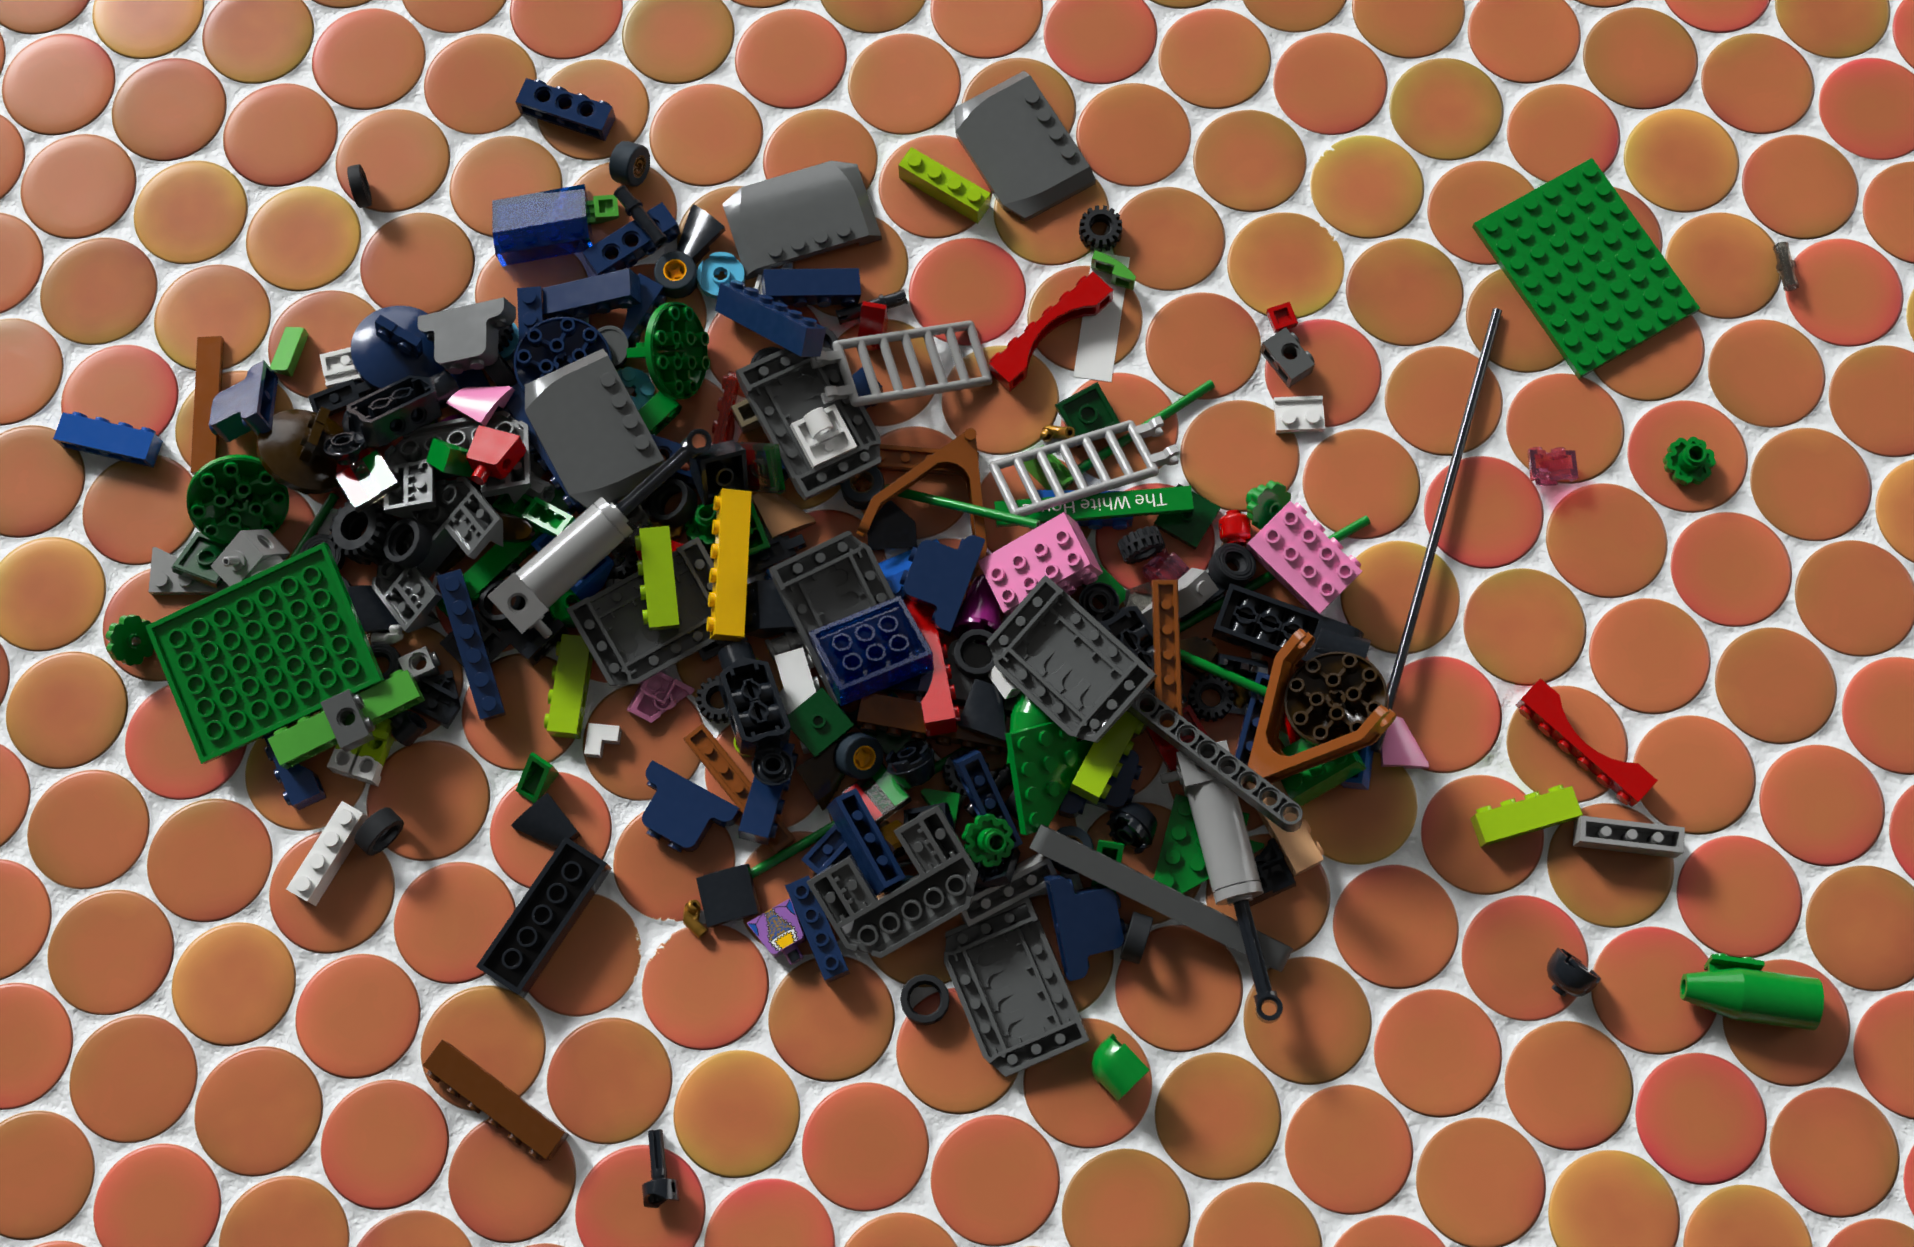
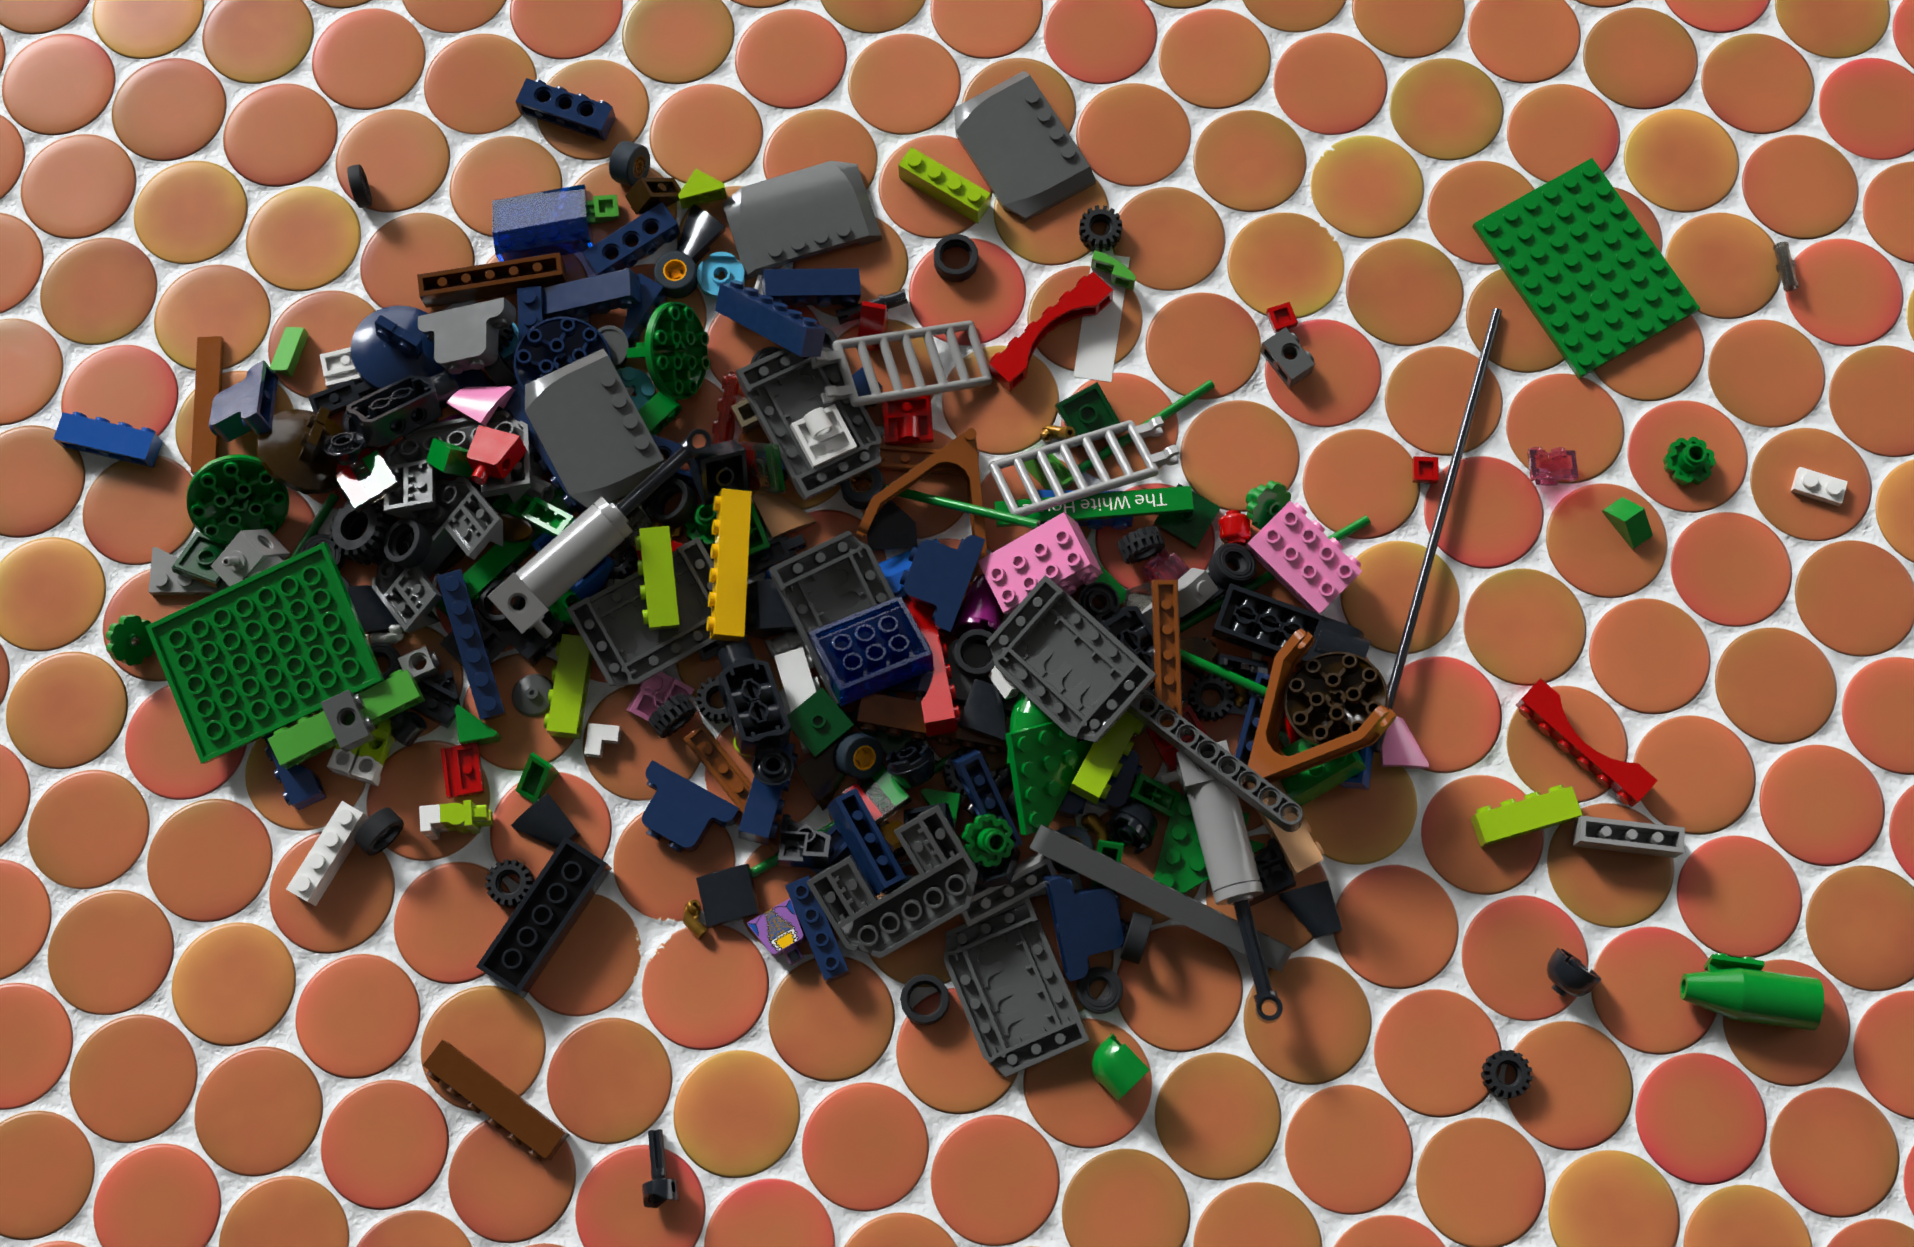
black pin [614,185,668,247] -> none
white plate [1273,396,1325,434] -> none
none -> reddish brown brick [417,252,567,308]
none -> lime hips [419,800,493,840]
none -> red plate [441,742,485,799]
none -> green slope [455,705,502,745]
none -> black tyre [485,859,535,908]
none -> dark grey piece [512,674,554,717]
none -> dark brown slope [625,178,681,215]
none -> black tyre [648,693,697,738]
none -> lime slope [678,168,728,209]
none -> black slope [778,814,831,868]
none -> red plate [883,395,934,445]
none -> black tyre [934,234,978,282]
none -> black tyre [1076,967,1123,1014]
none -> pearl gold arm [1081,813,1109,845]
none -> green slope [1130,773,1182,817]
none -> black slope [1278,880,1342,939]
none -> red plate [1412,456,1439,483]
none -> black tyre [1481,1050,1533,1099]
none -> green slope [1602,497,1653,550]
none -> white plate [1791,467,1848,507]

